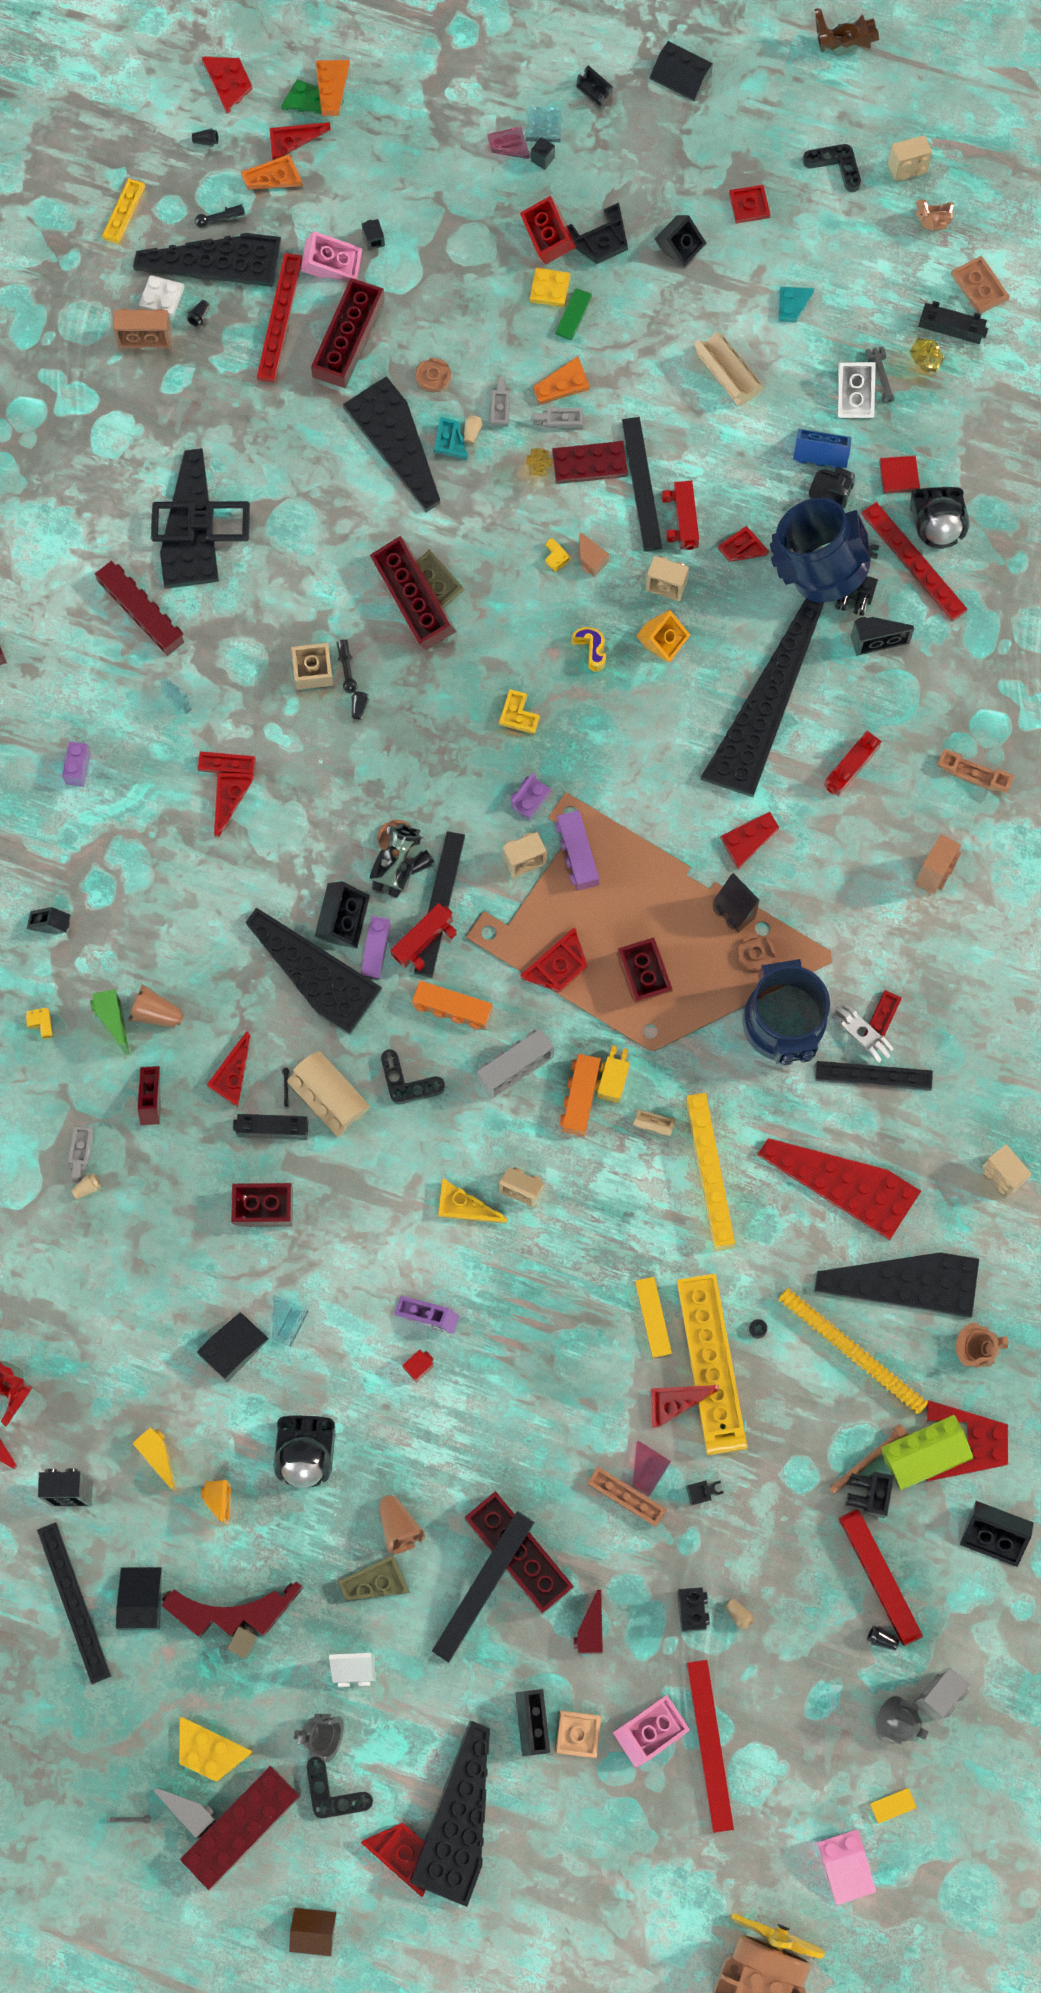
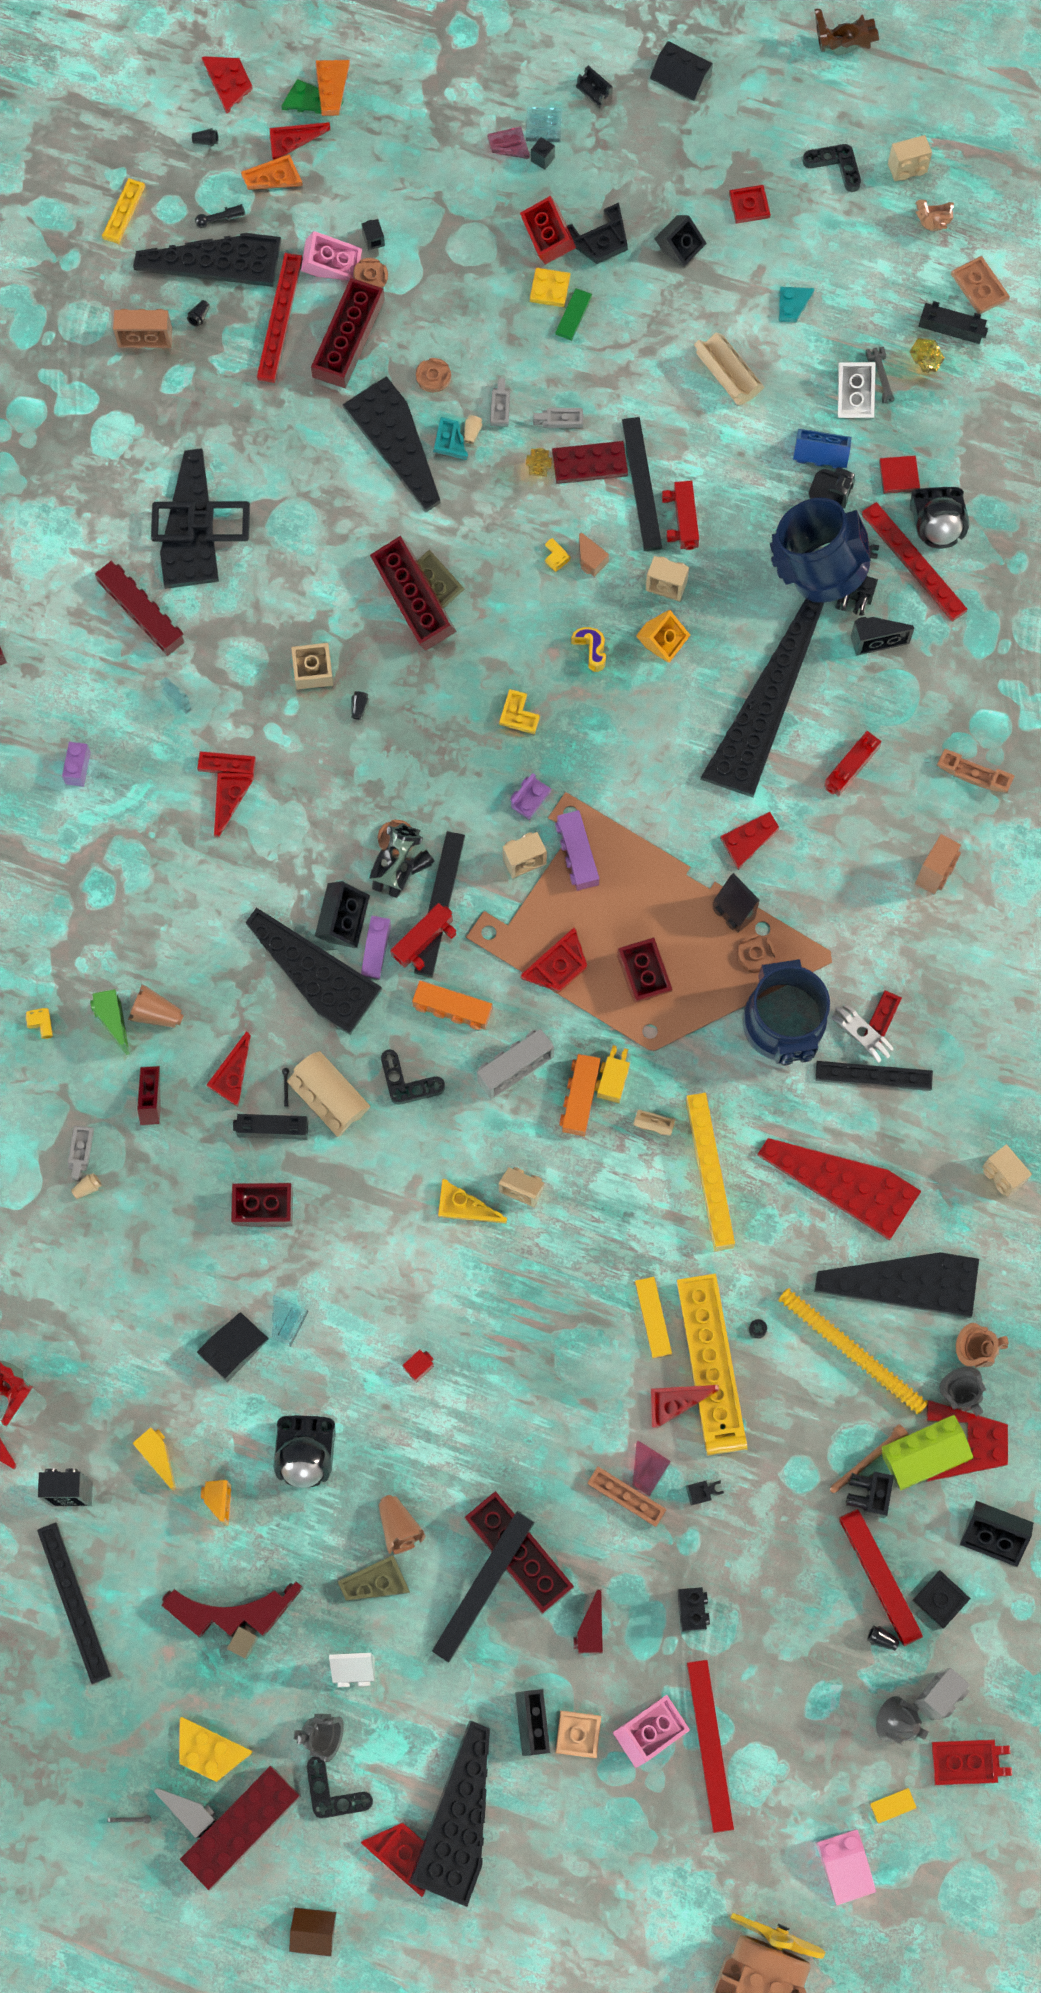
black slope [26,907,71,934] -> none
black slope [116,1567,162,1630] -> none
white plate [139,275,184,317] -> none
black pin [336,640,358,693] -> none
medium lavender slope [394,1296,460,1334] -> none
orange wing [533,356,590,405] -> none
red wing [718,526,769,562] -> none
tan cone [725,1599,755,1630] -> none
none -> nougat tile [353,258,388,288]
none -> black tile [912,1570,971,1629]
none -> red tile [932,1740,1013,1785]
none -> dark grey helmet [939,1367,986,1417]

